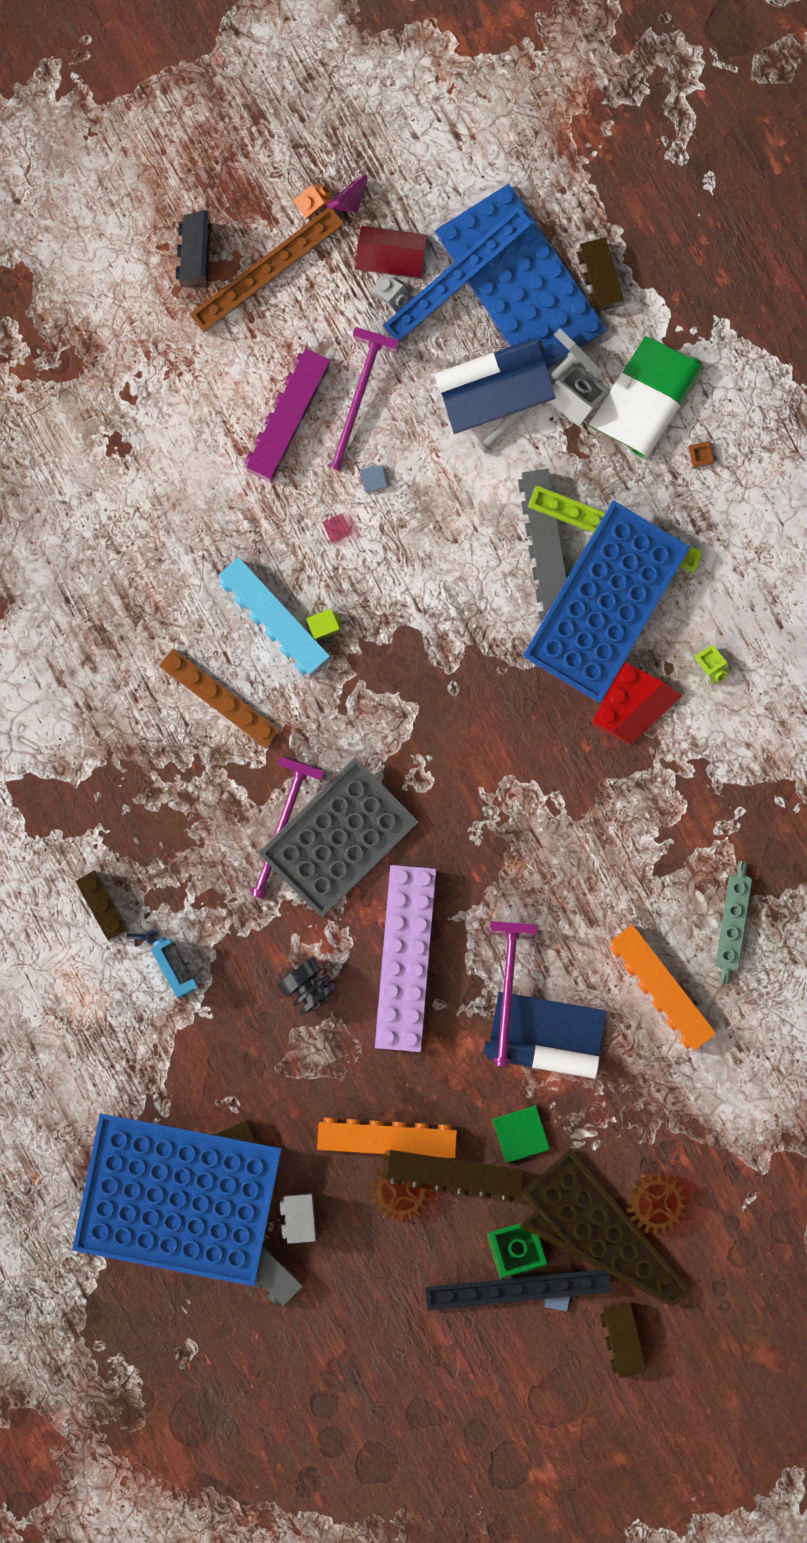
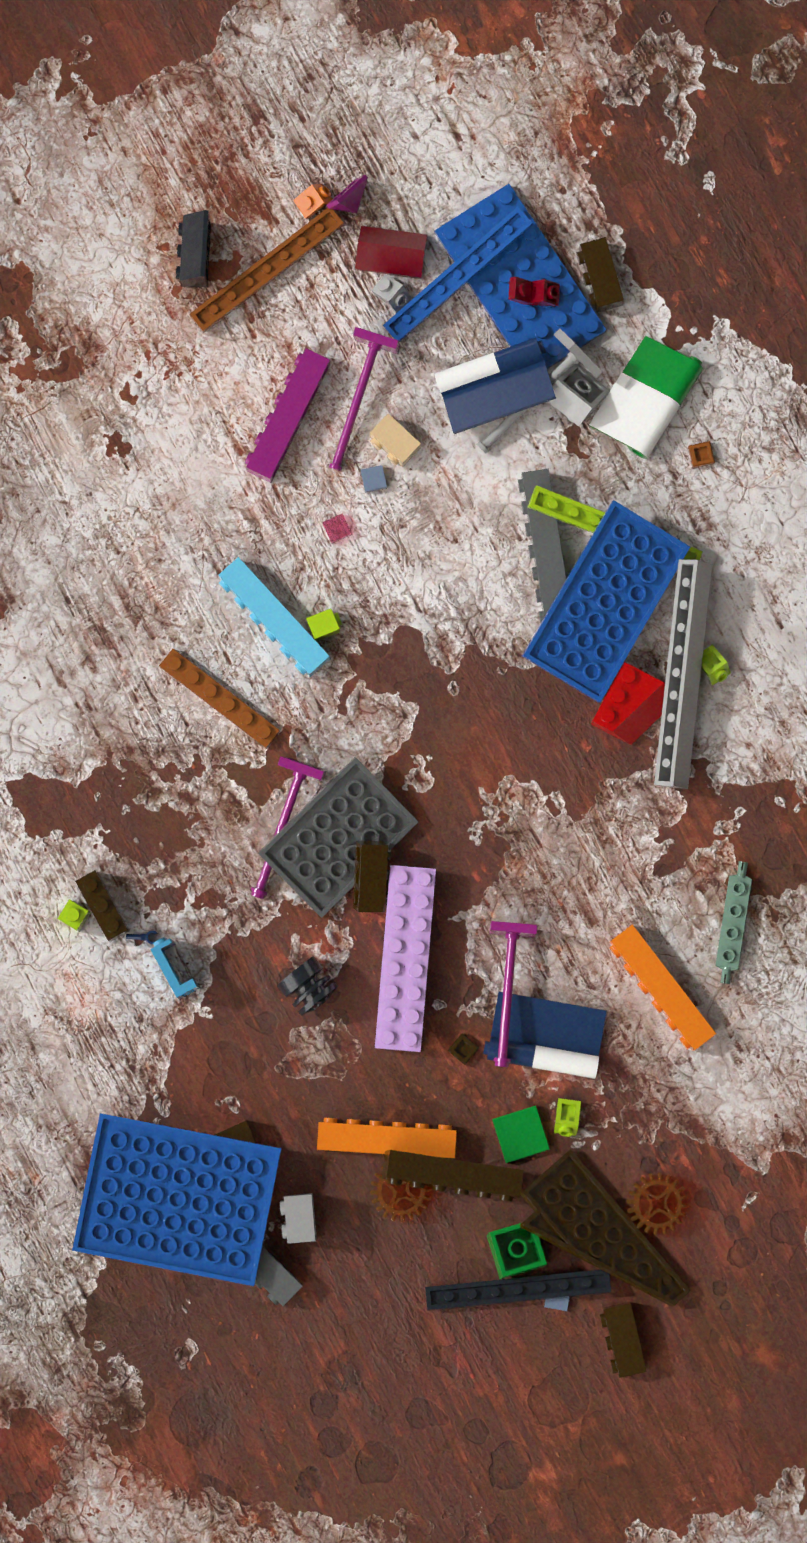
none -> lime brick [57,899,91,932]
none -> dark brown brick [353,841,391,912]
none -> tan brick [370,414,421,467]
none -> dark brown tile [447,1033,479,1065]
none -> dark red slope [508,277,560,306]
none -> lime bracket [554,1098,581,1137]
none -> light grey brick [654,559,713,789]

